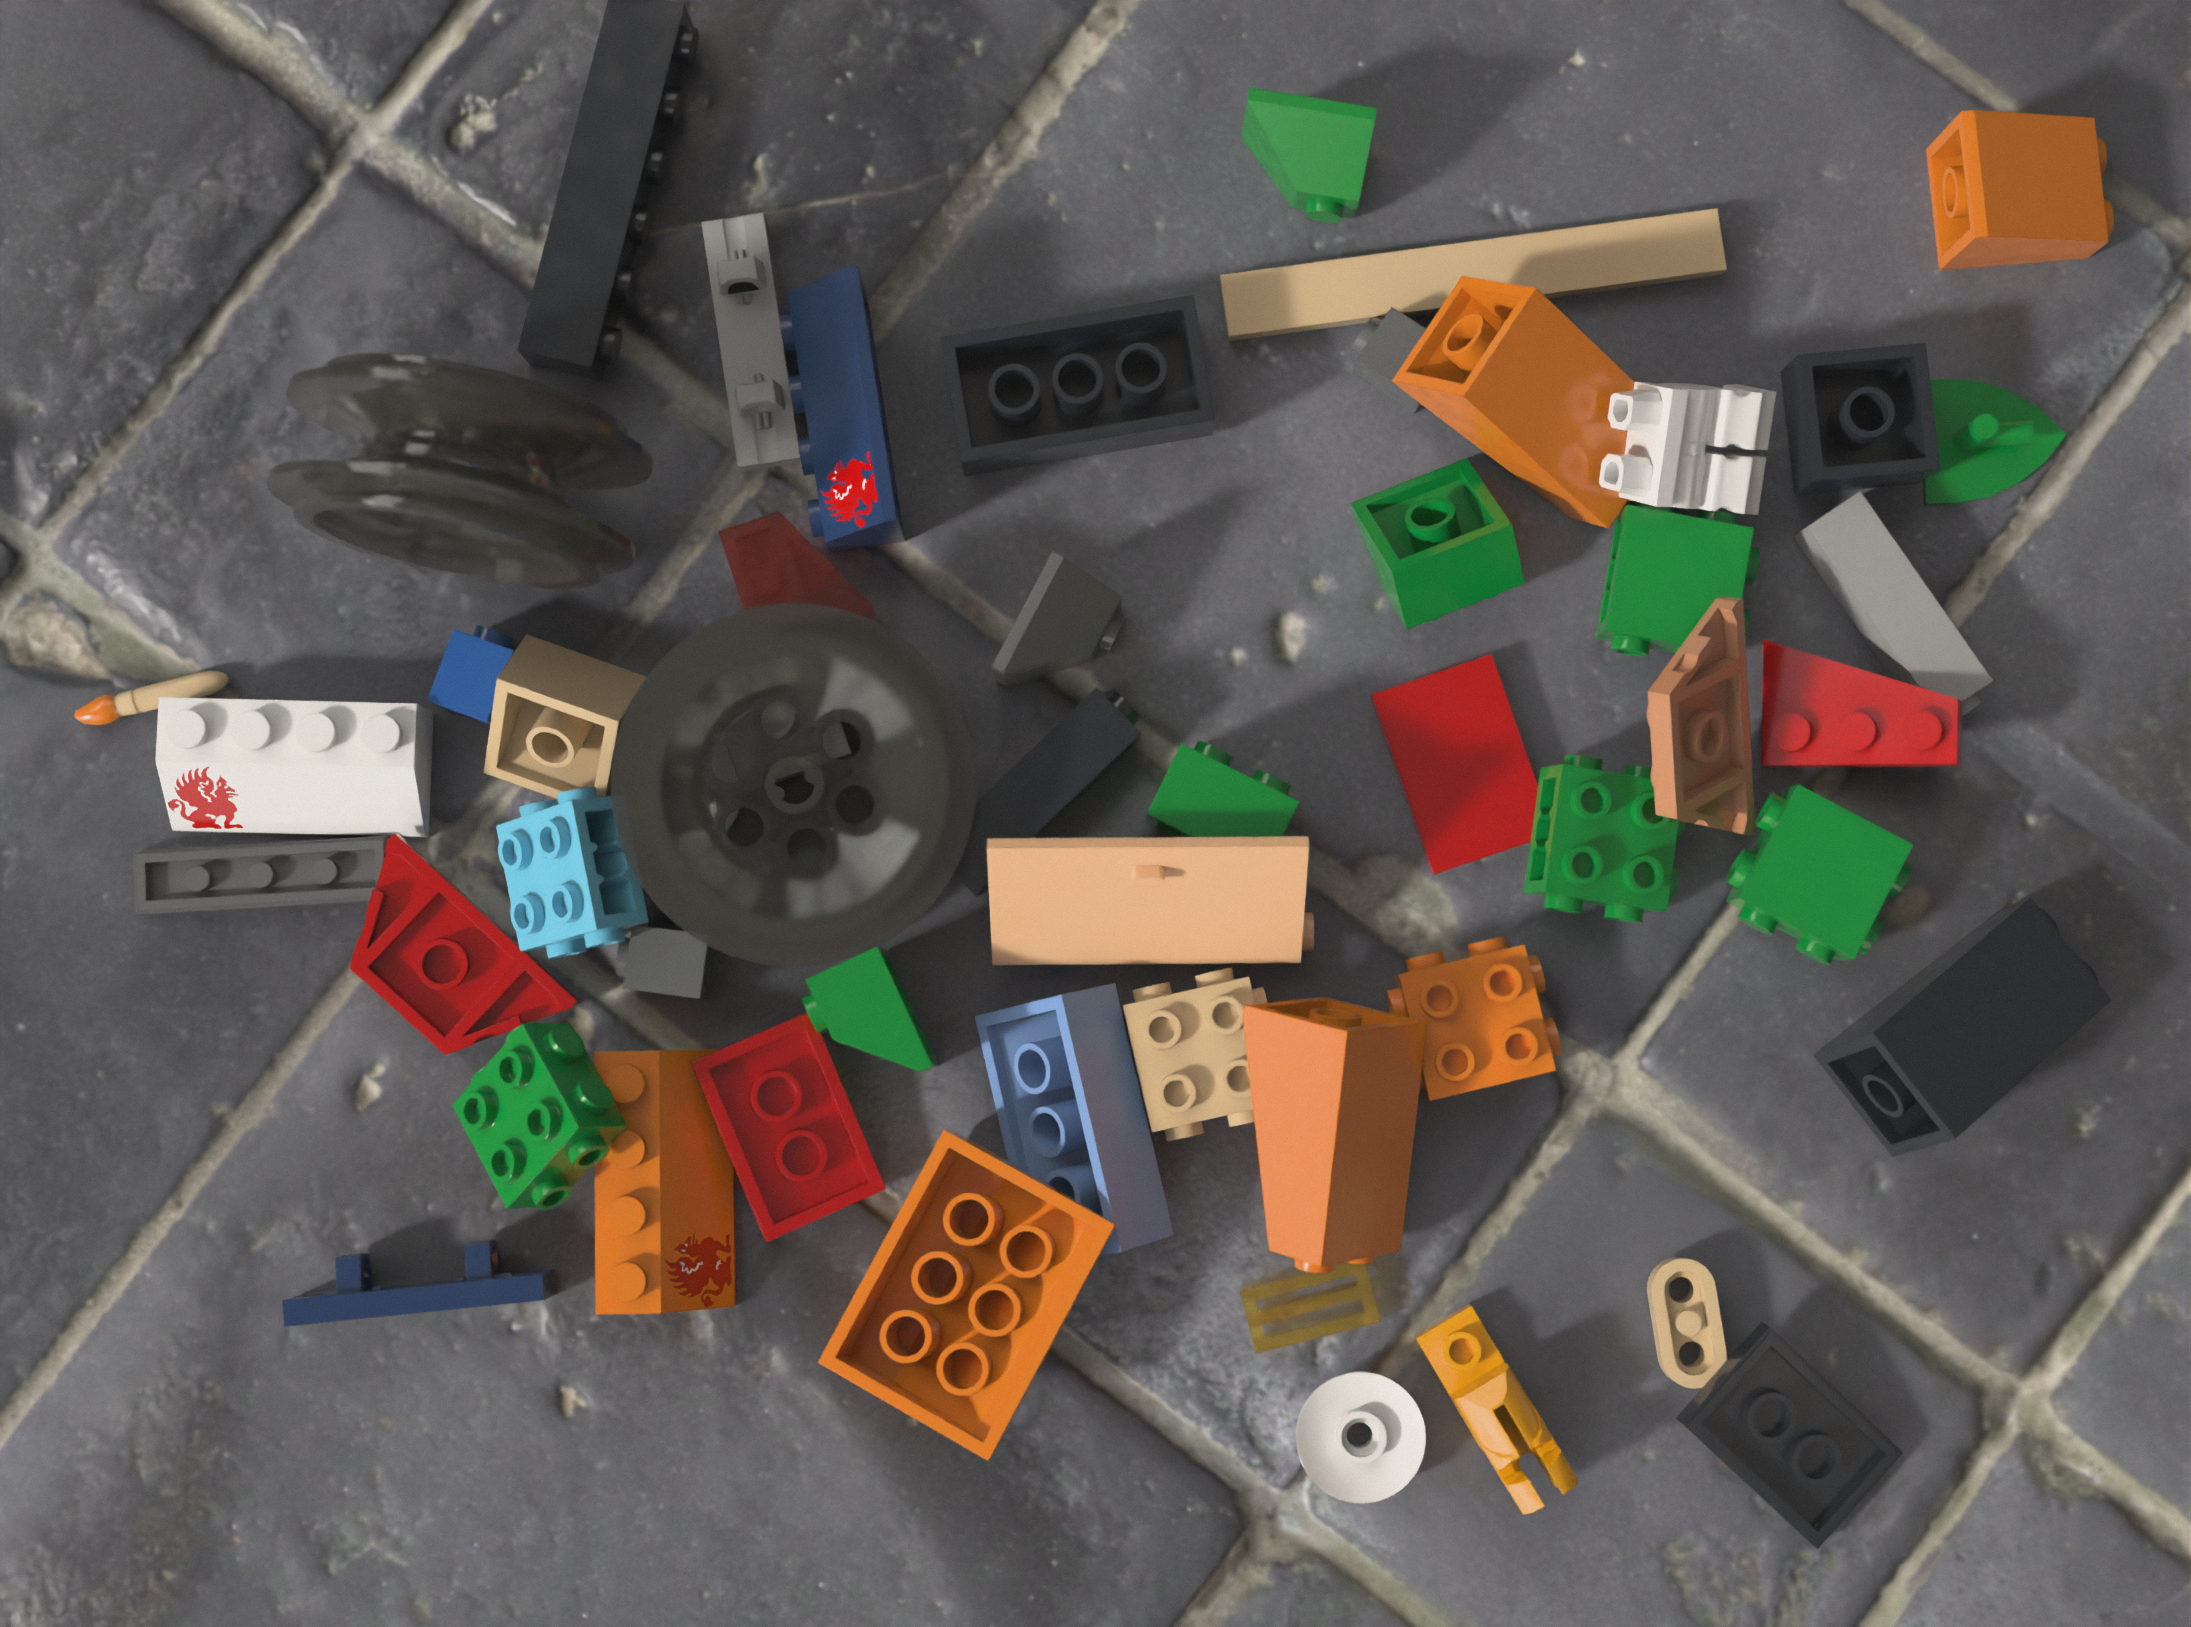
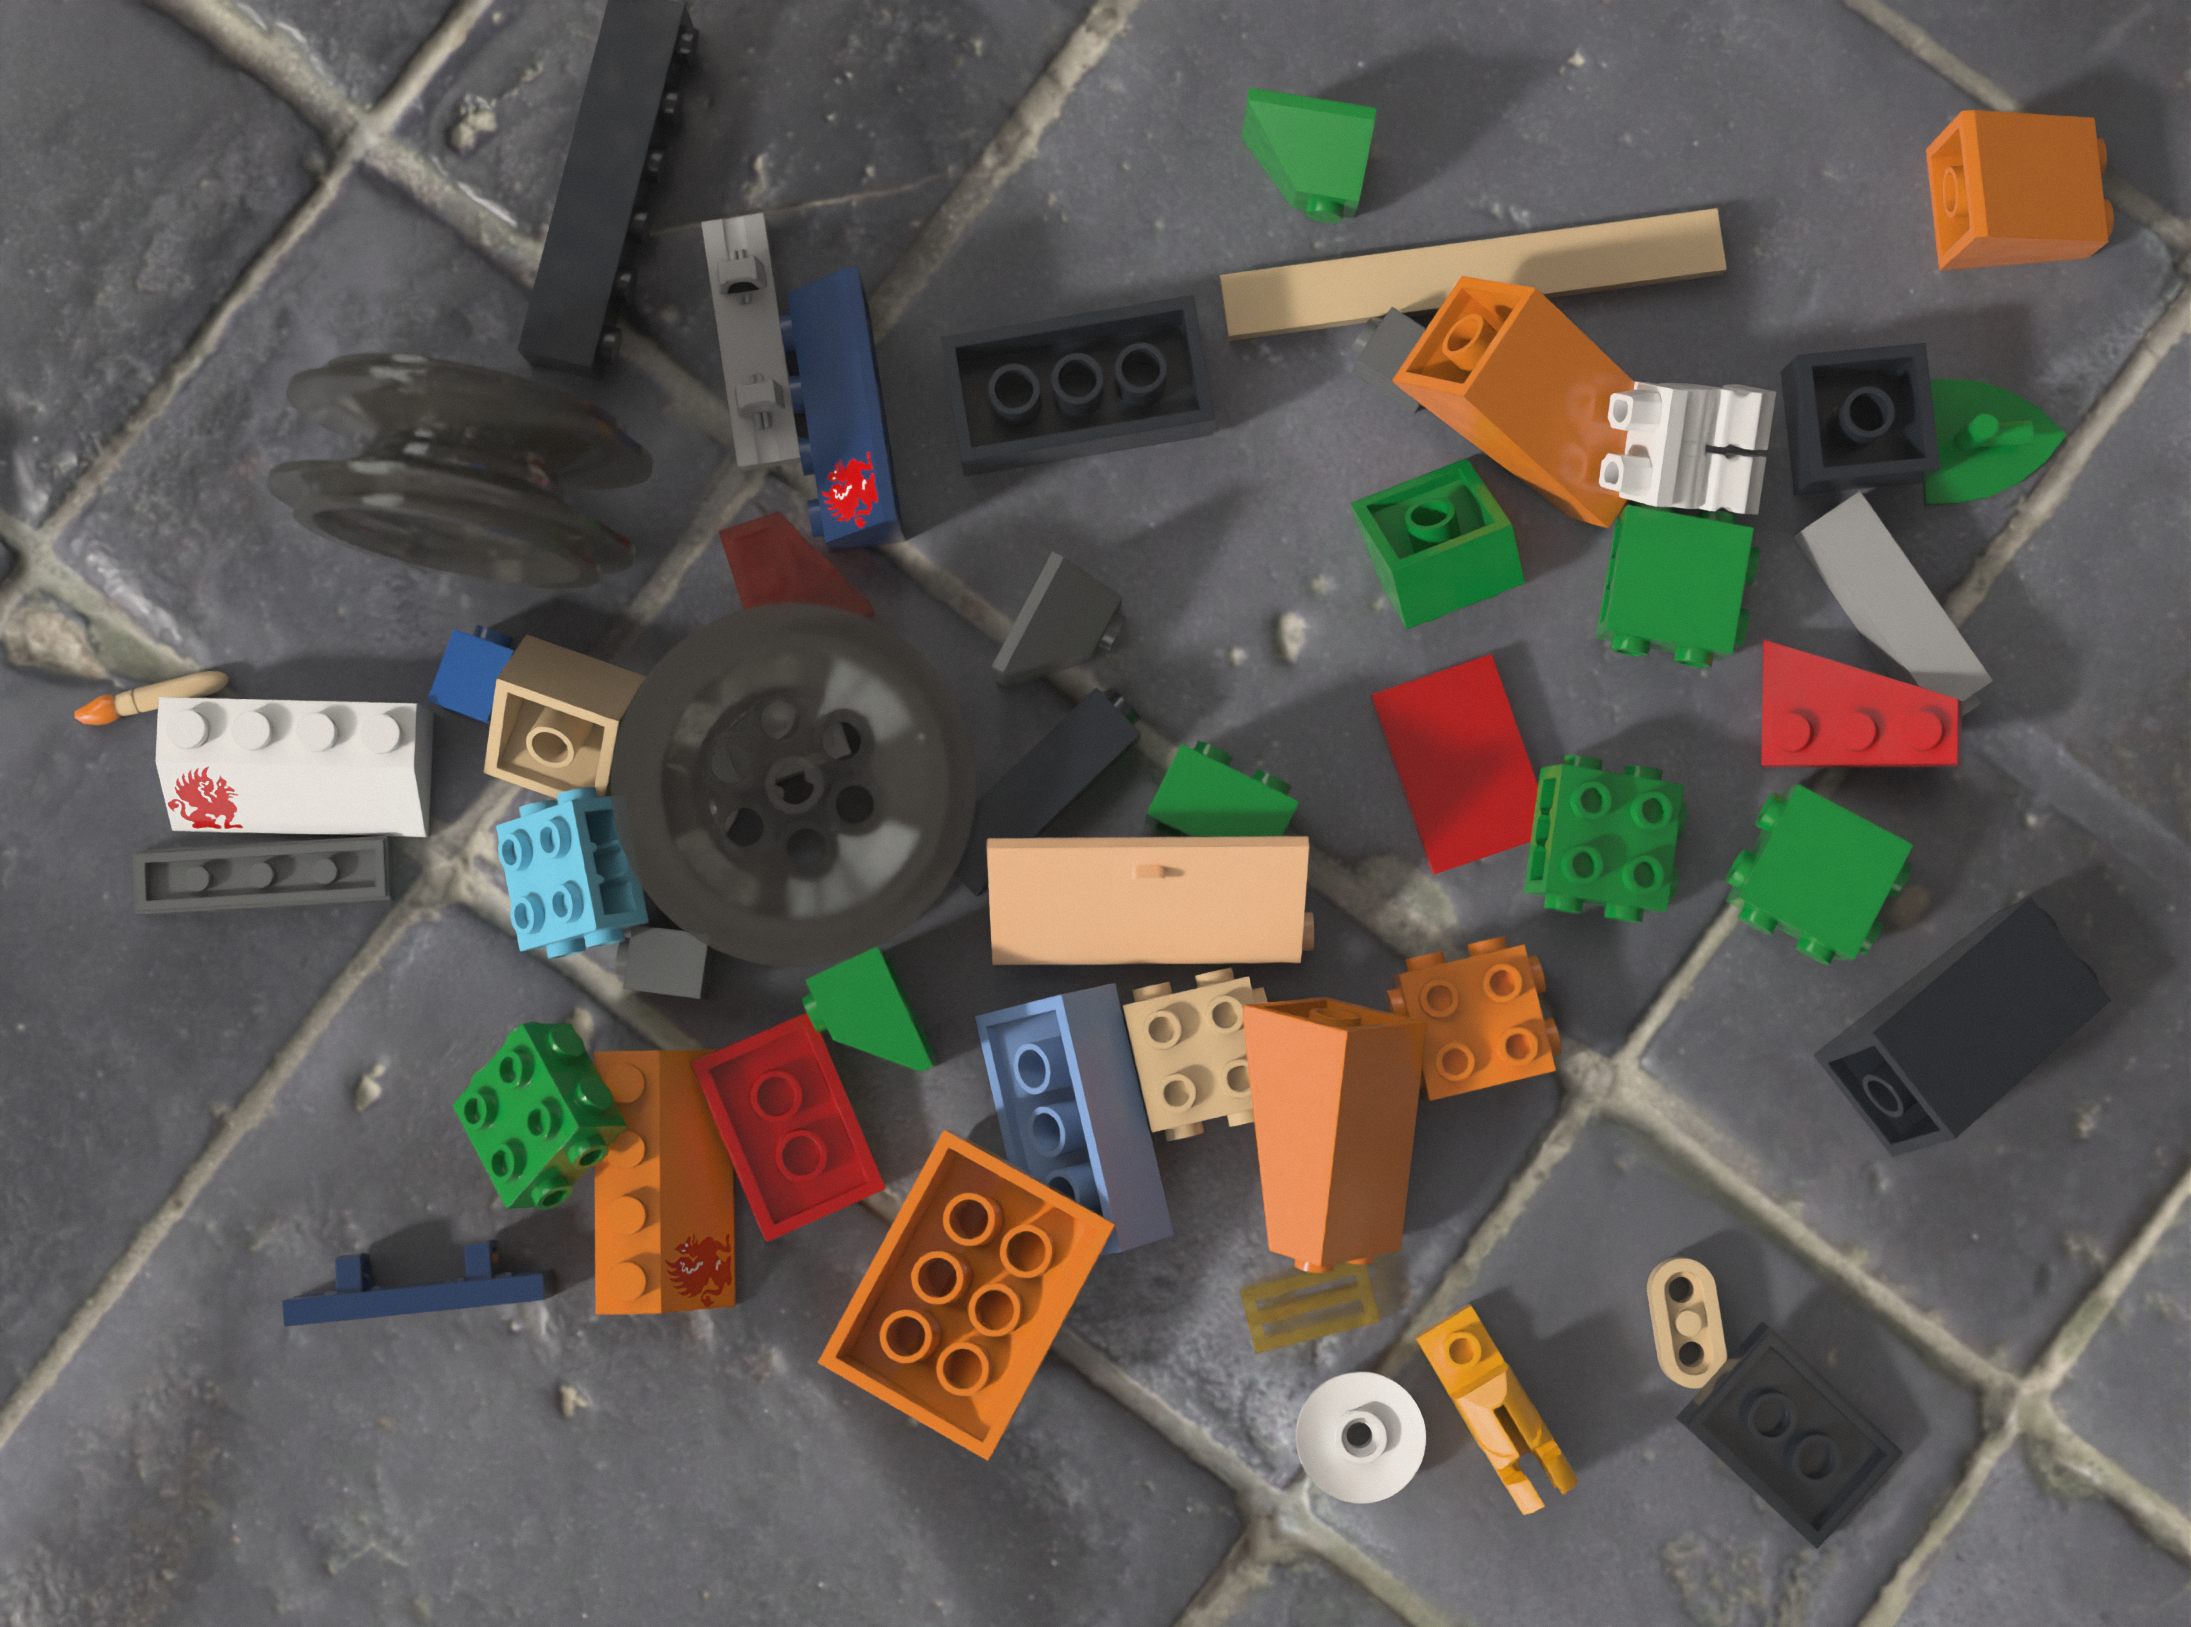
red wing [349,833,580,1055] -> none
nougat wing [1647,596,1756,836] -> none

